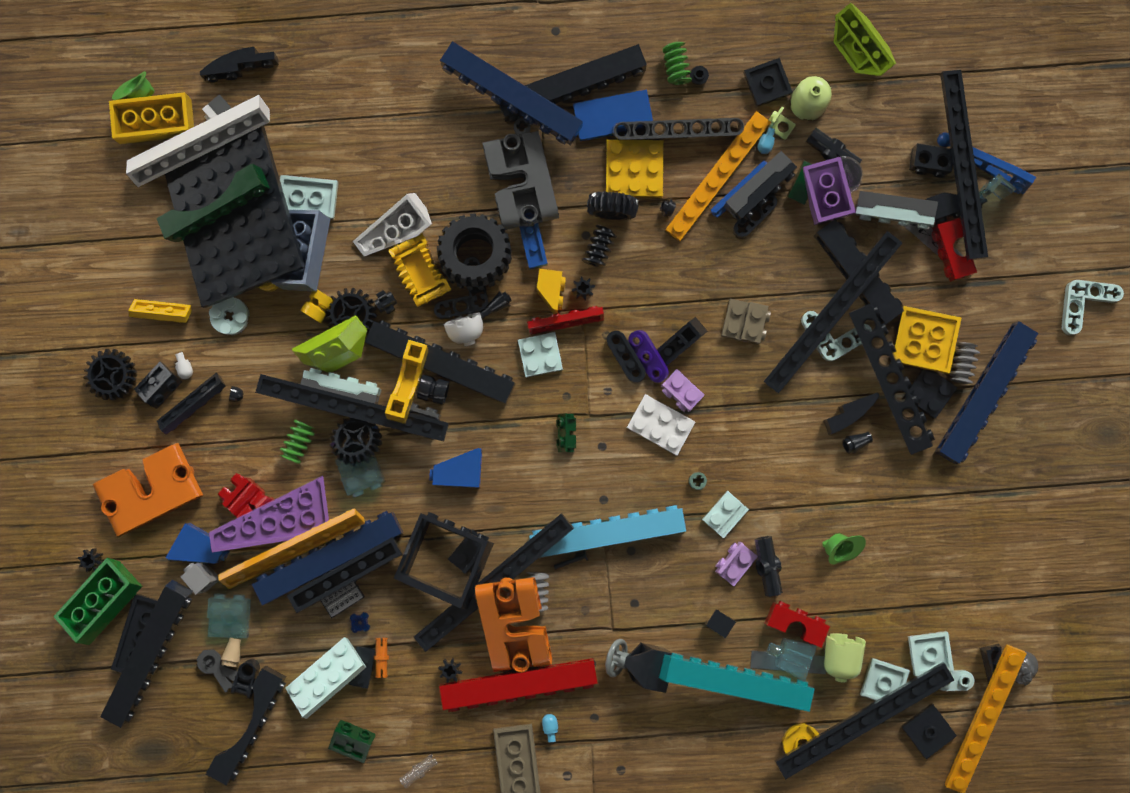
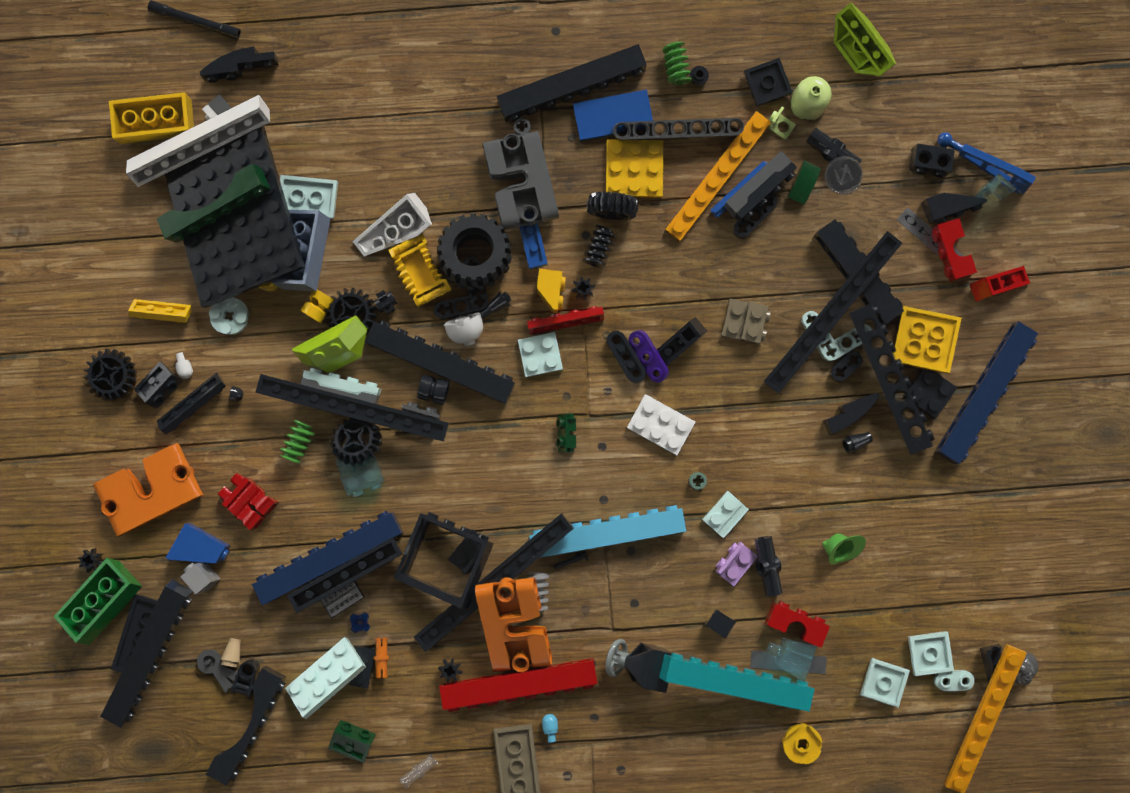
bright green piece [112,71,155,100] -> none
clear light blue plate [207,594,251,638] -> none
medium lavender wing [209,476,329,552] -> none
light orange plate [218,508,365,589] -> none
yellow arch [385,340,428,424] -> none
blue slope [429,448,482,487] -> none
dark blue brick [440,41,583,146] -> none
black plate [660,198,676,217] -> none
lavender bracket [661,369,704,412] -> none
medium azure cylinder [757,127,775,154] -> none
black plate [774,662,954,780] -> none
medium lavender slope [803,157,856,225] -> none
yellowish green cylinder [824,633,866,682] -> none
piece [856,191,938,229] -> none
black plate [901,703,957,759] -> none
black plate [940,70,988,260] -> none
light grey piece [949,342,980,384] -> none
light aqua beam [1062,280,1124,335] -> none
none -> black piece [147,0,241,40]
none -> black beam [830,351,863,382]
none -> red slope [969,266,1030,302]

